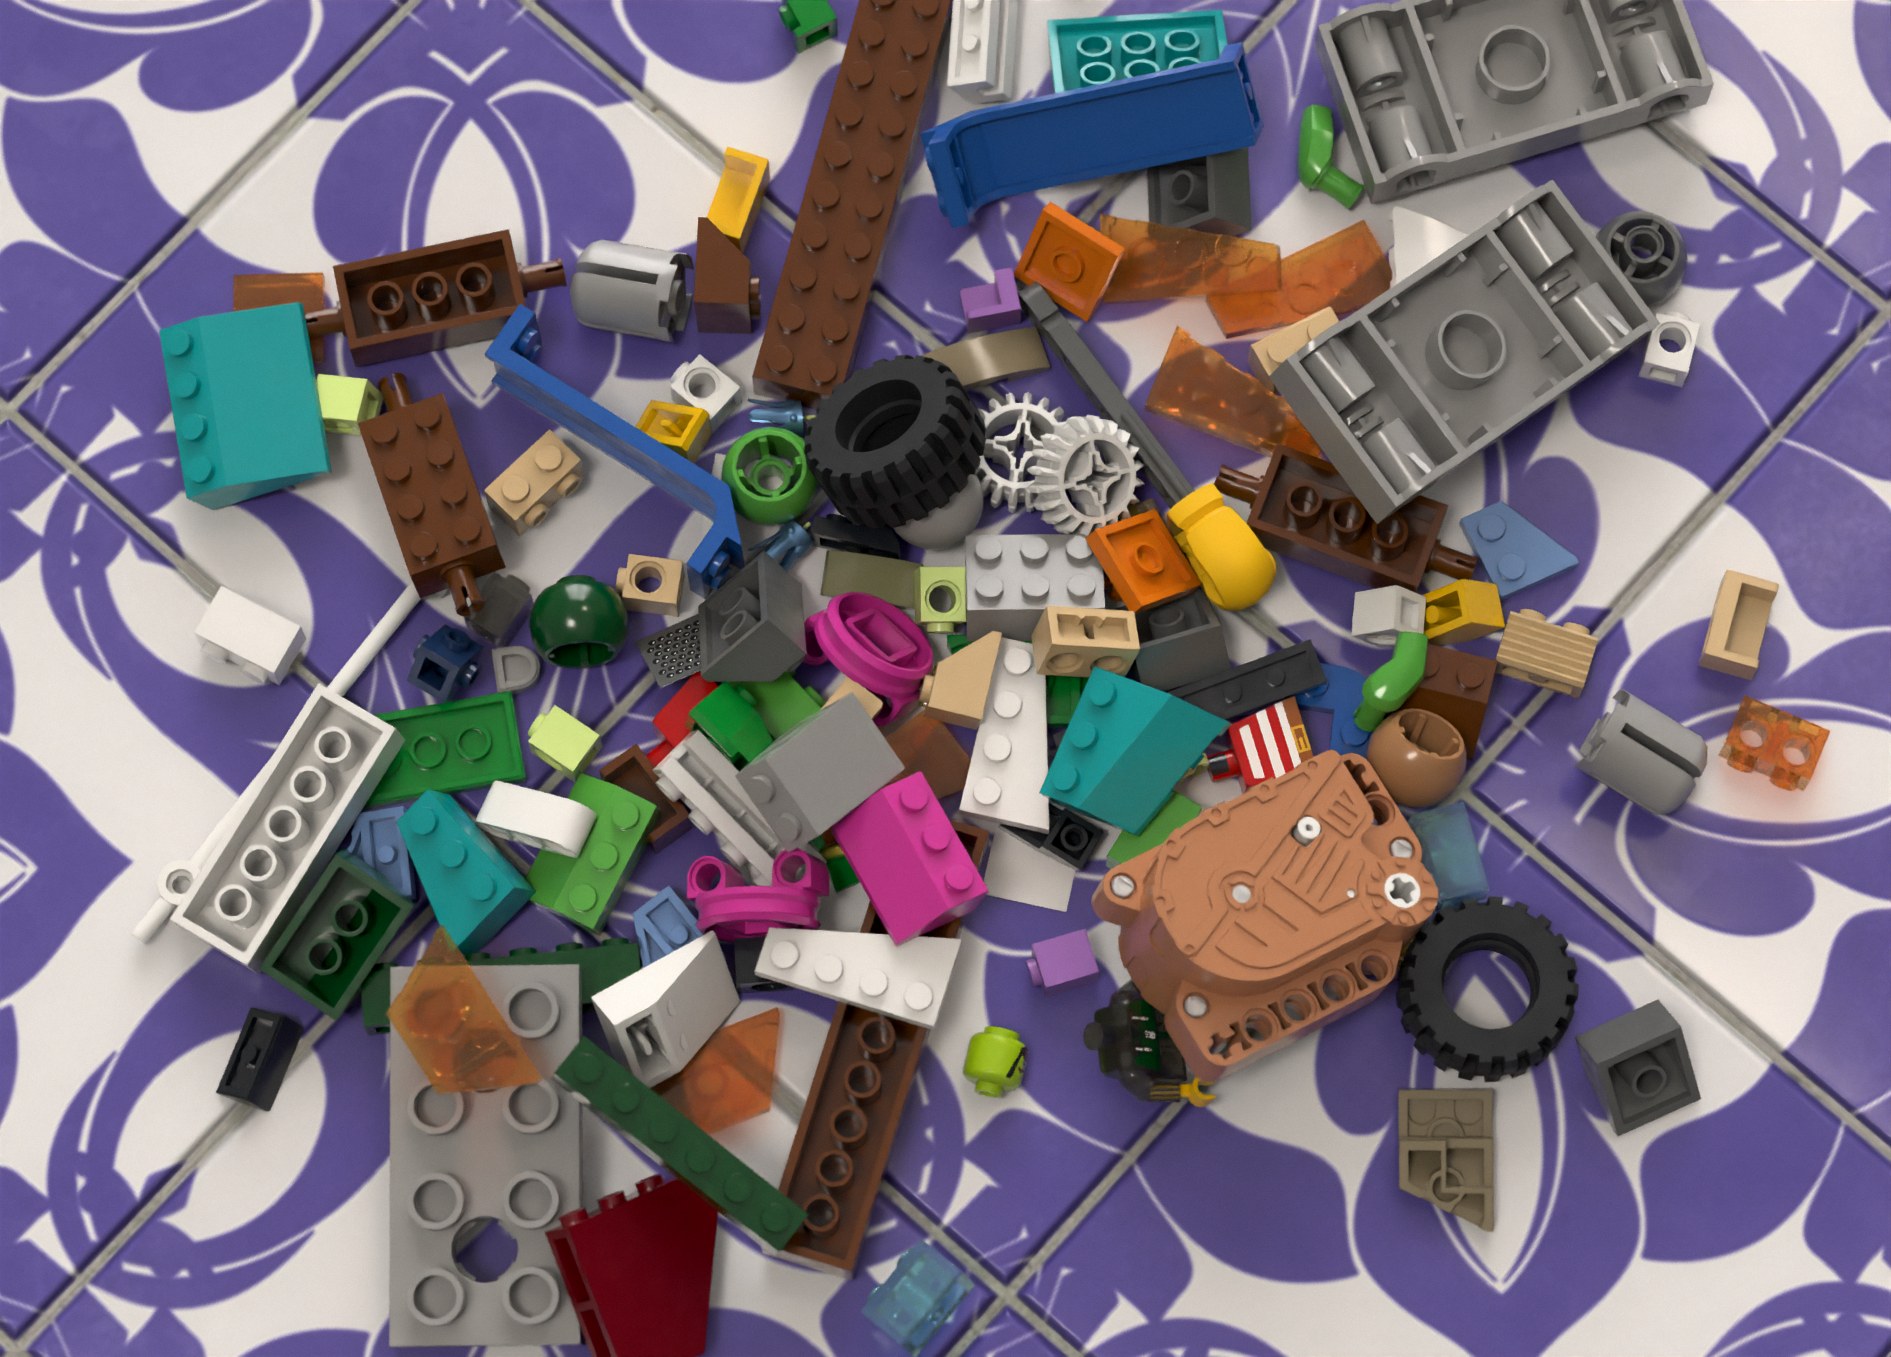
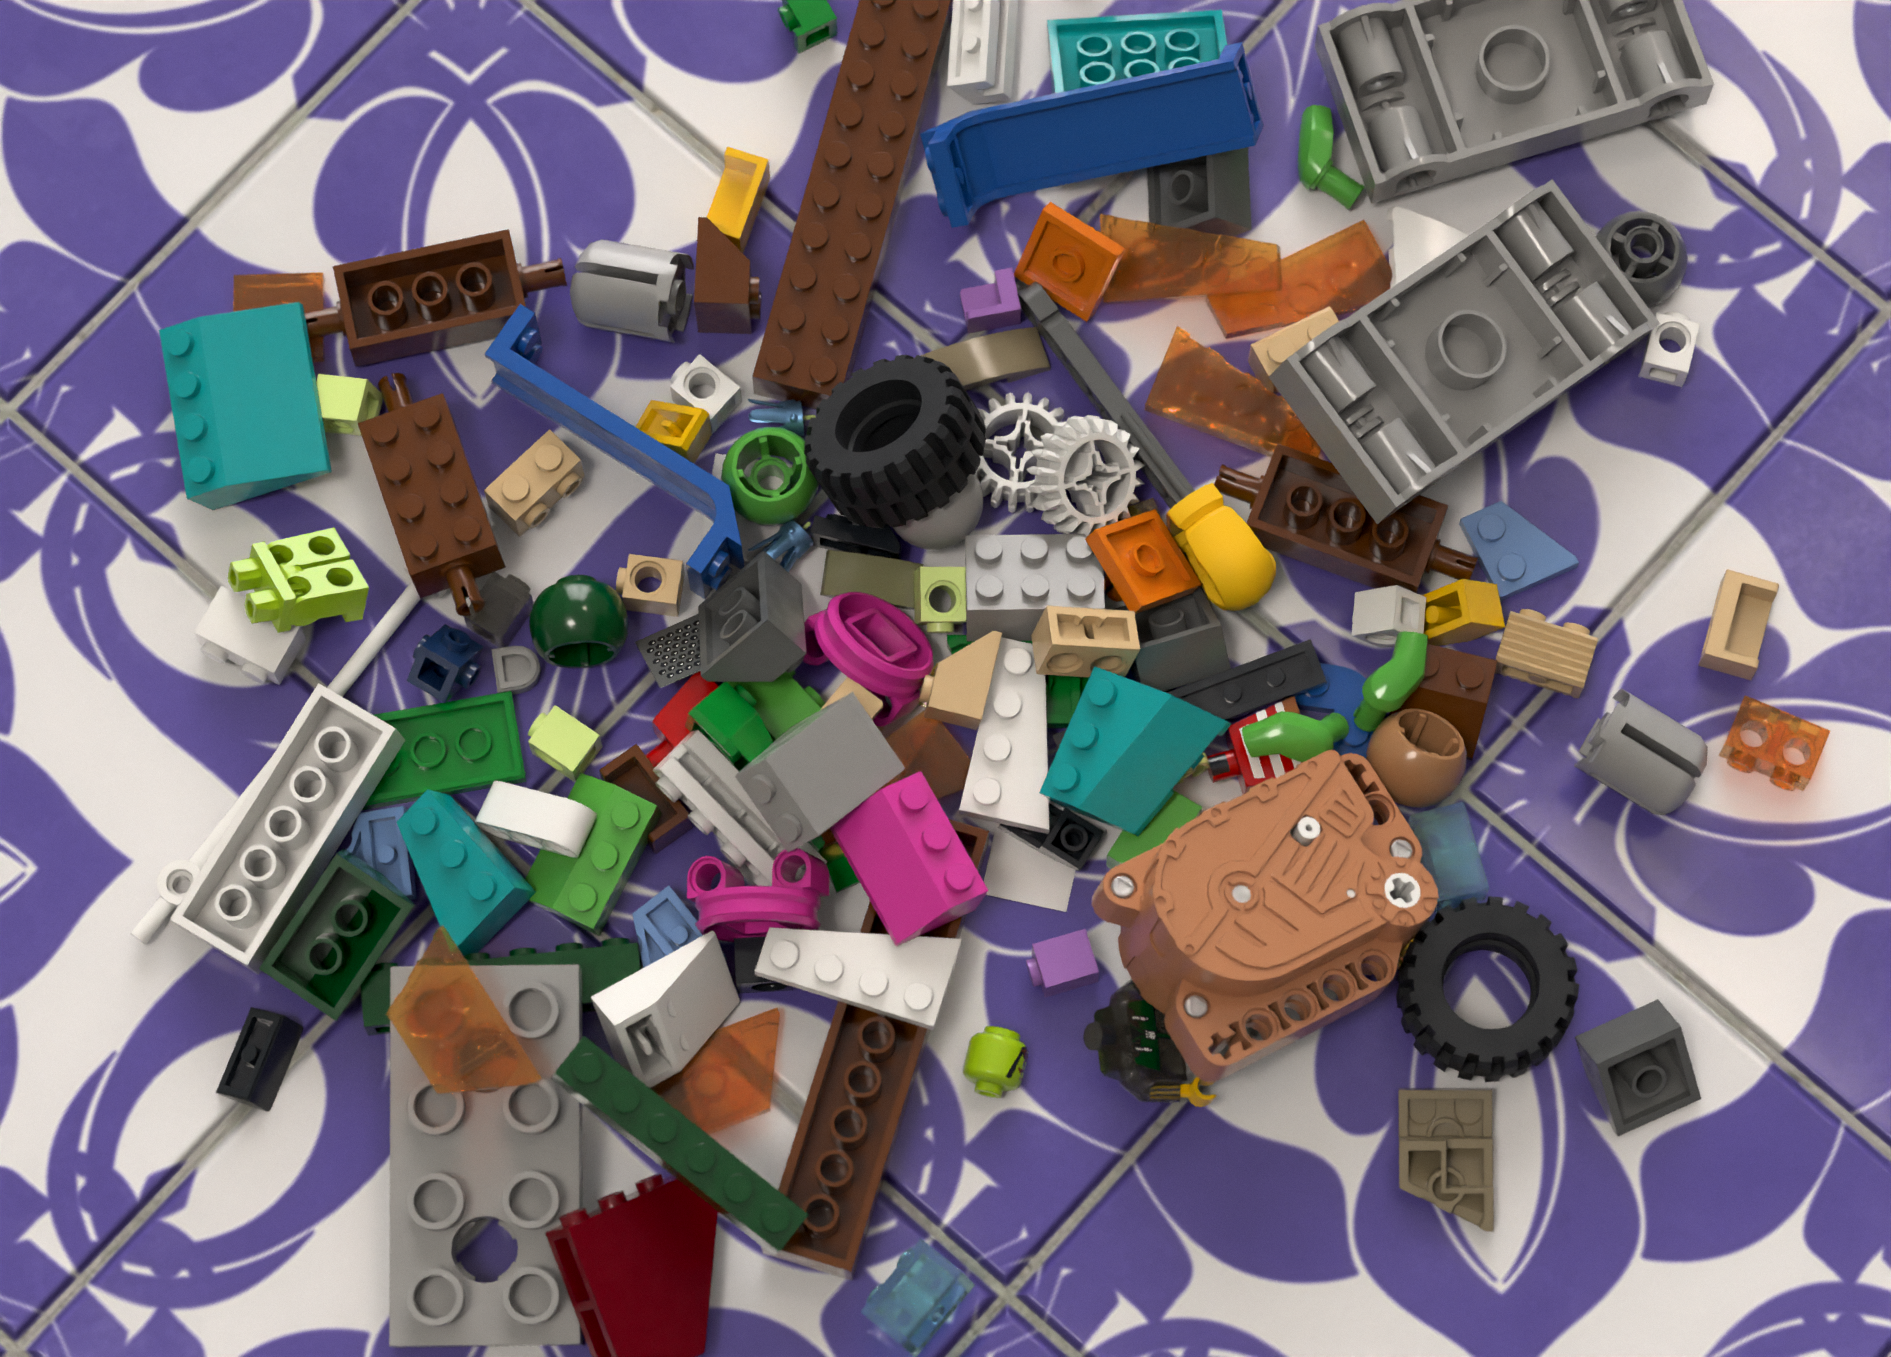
none -> lime hips [228,527,369,633]
none -> bright green arm [1242,711,1349,762]

